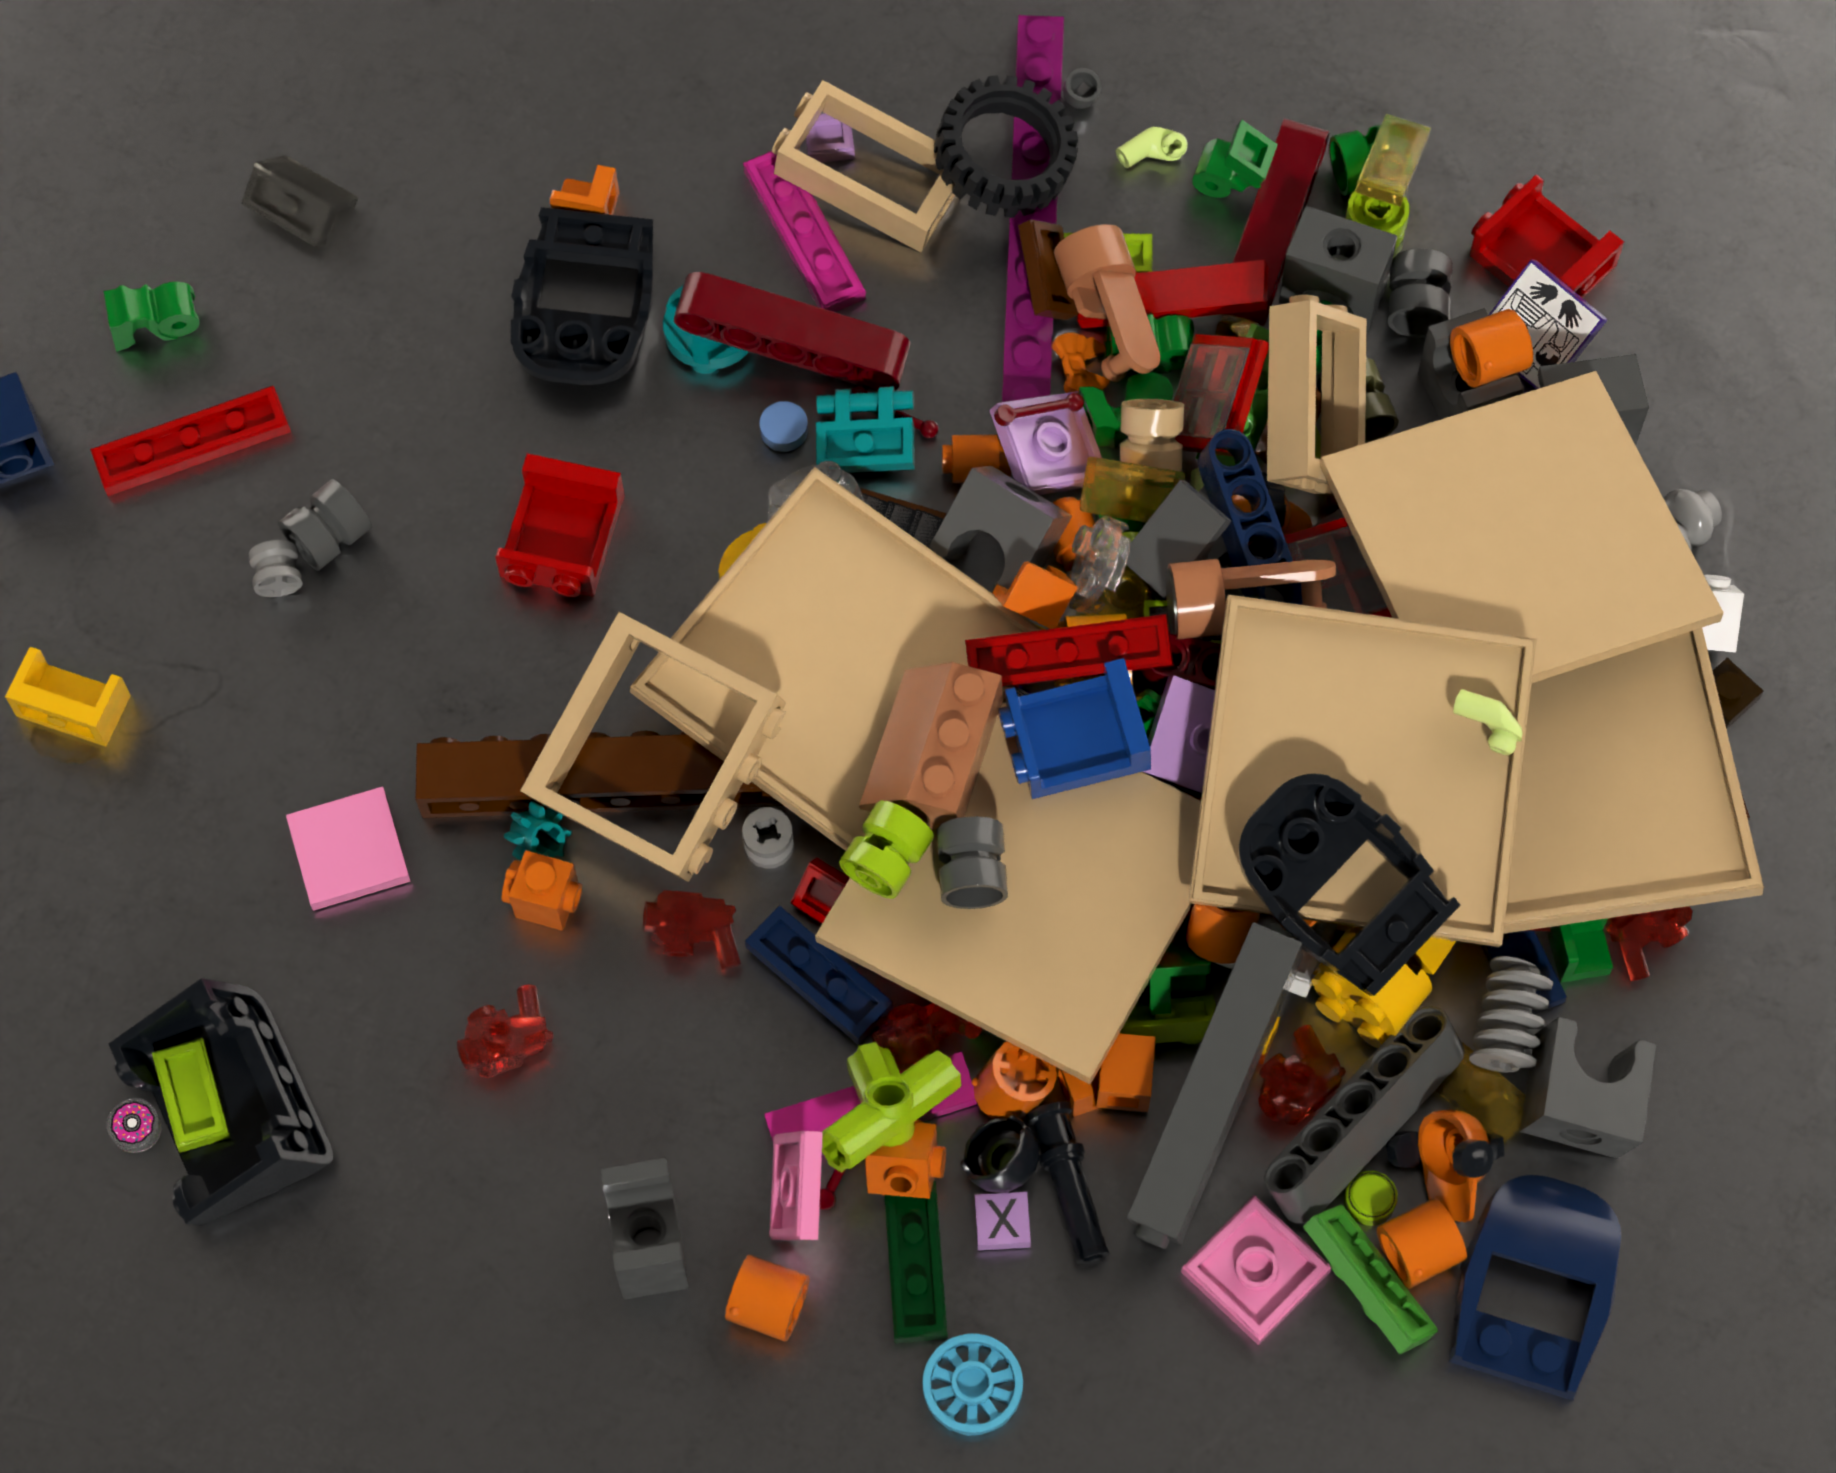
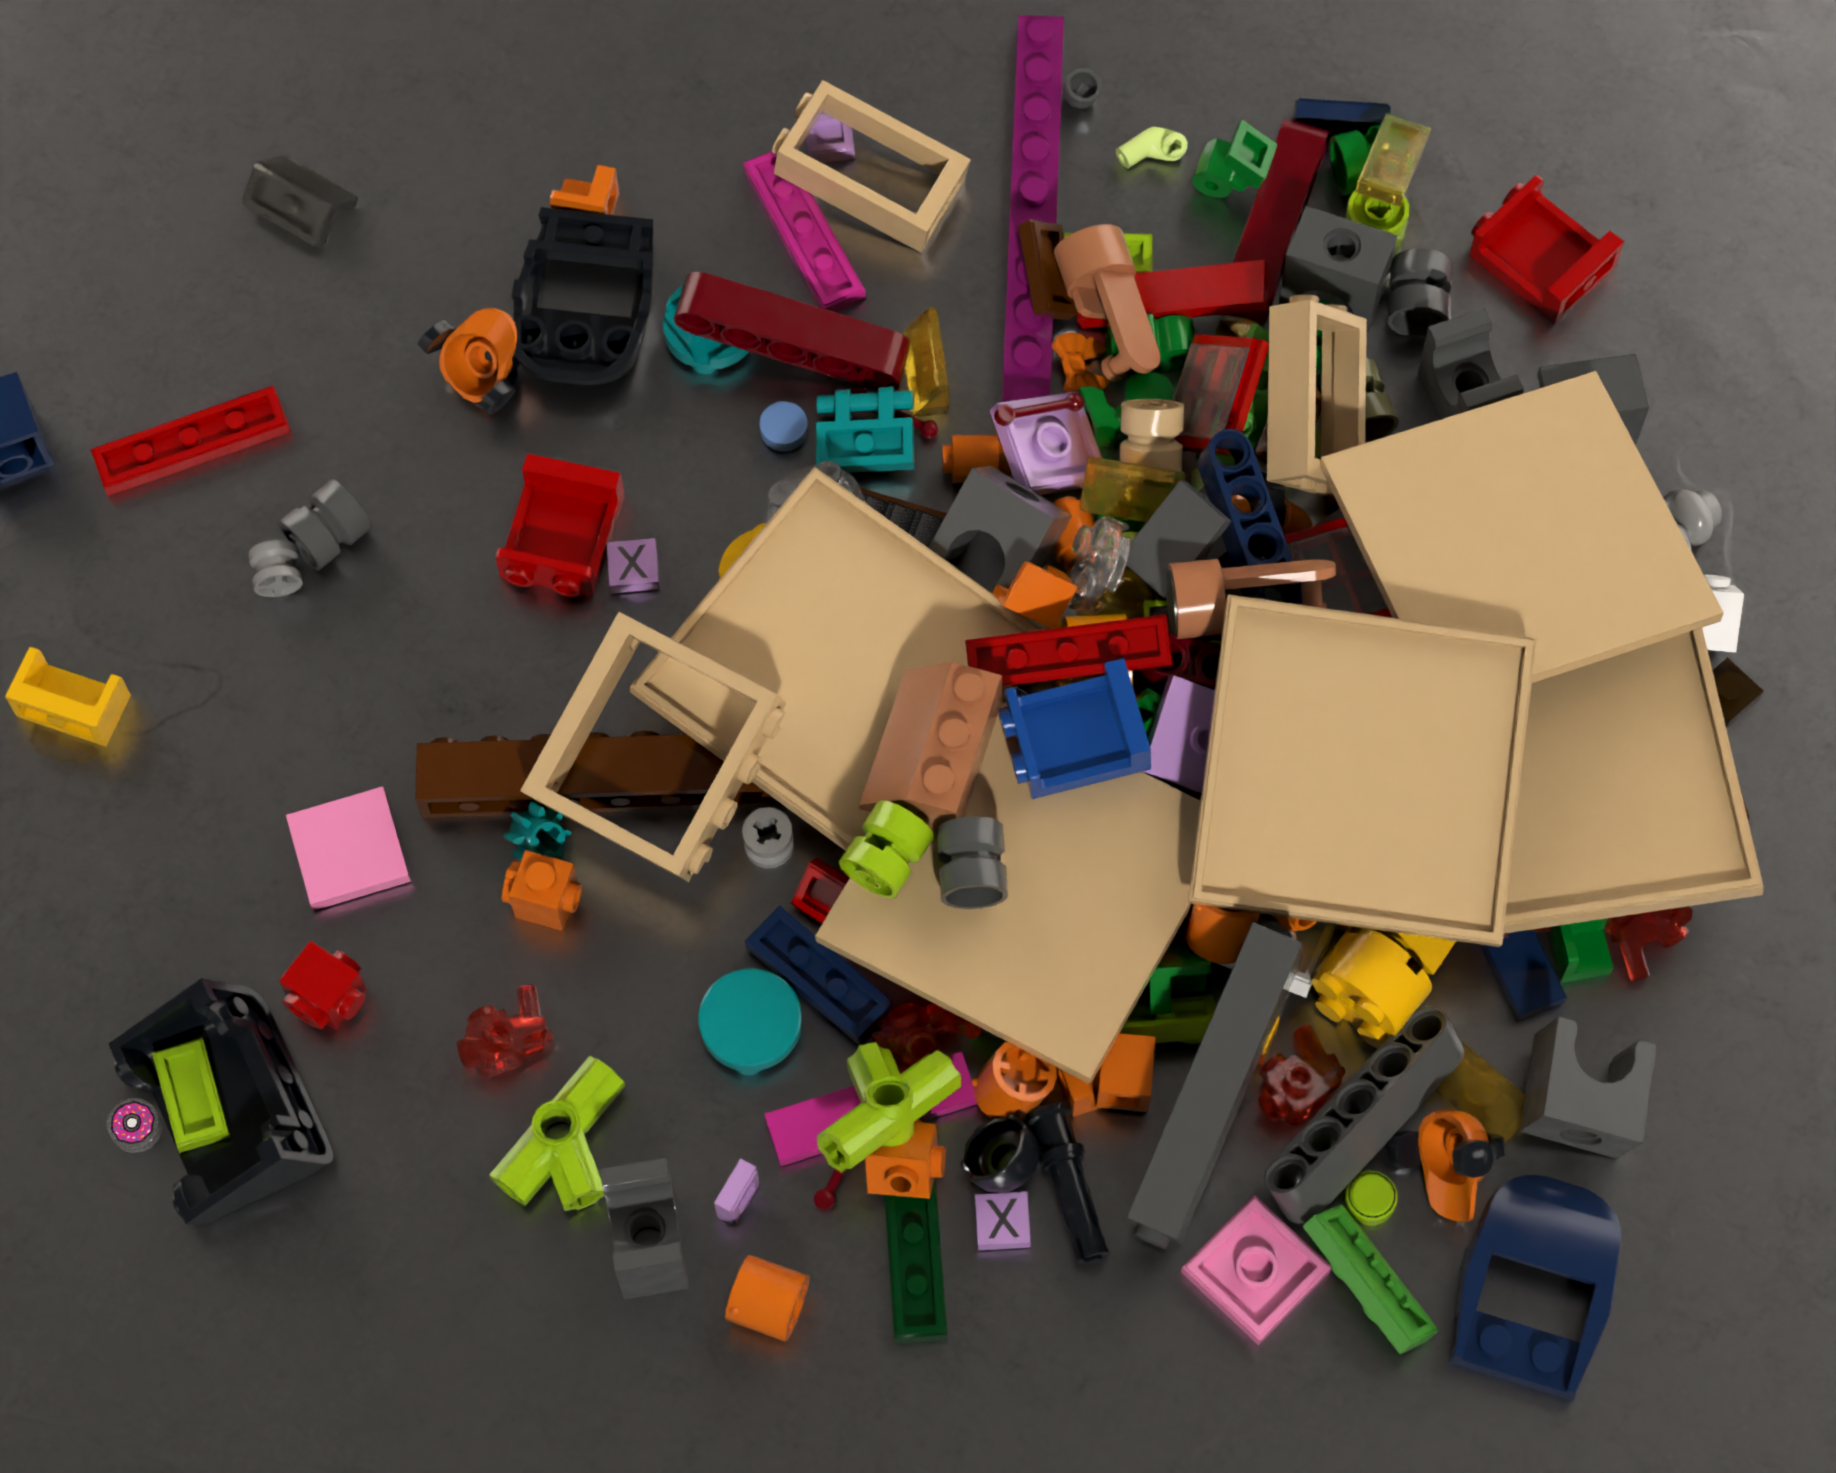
green leg [104,282,200,352] -> none
clear red piece [643,890,741,970] -> none
bright pink tile [769,1131,823,1241] -> none
medium azure wheel [923,1333,1023,1436] -> none
black tyre [934,75,1078,217] -> none
black slope [1238,774,1460,996] -> none
orange piece [1377,1198,1467,1288] -> none
orange piece [1450,309,1533,388] -> none
yellowish green arm [1453,689,1522,755] -> none
light grey piece [1469,956,1553,1073] -> none
tile [1488,260,1608,389] -> none
none -> red brick [279,940,367,1030]
none -> orange cap [418,308,520,415]
none -> lime piece [489,1056,625,1211]
none -> lavender tile [606,538,659,594]
none -> teal tile [698,968,803,1075]
none -> lavender tile [714,1158,760,1226]
none -> clear yellow slope [902,307,949,417]
none -> dark blue tile [1294,98,1391,123]

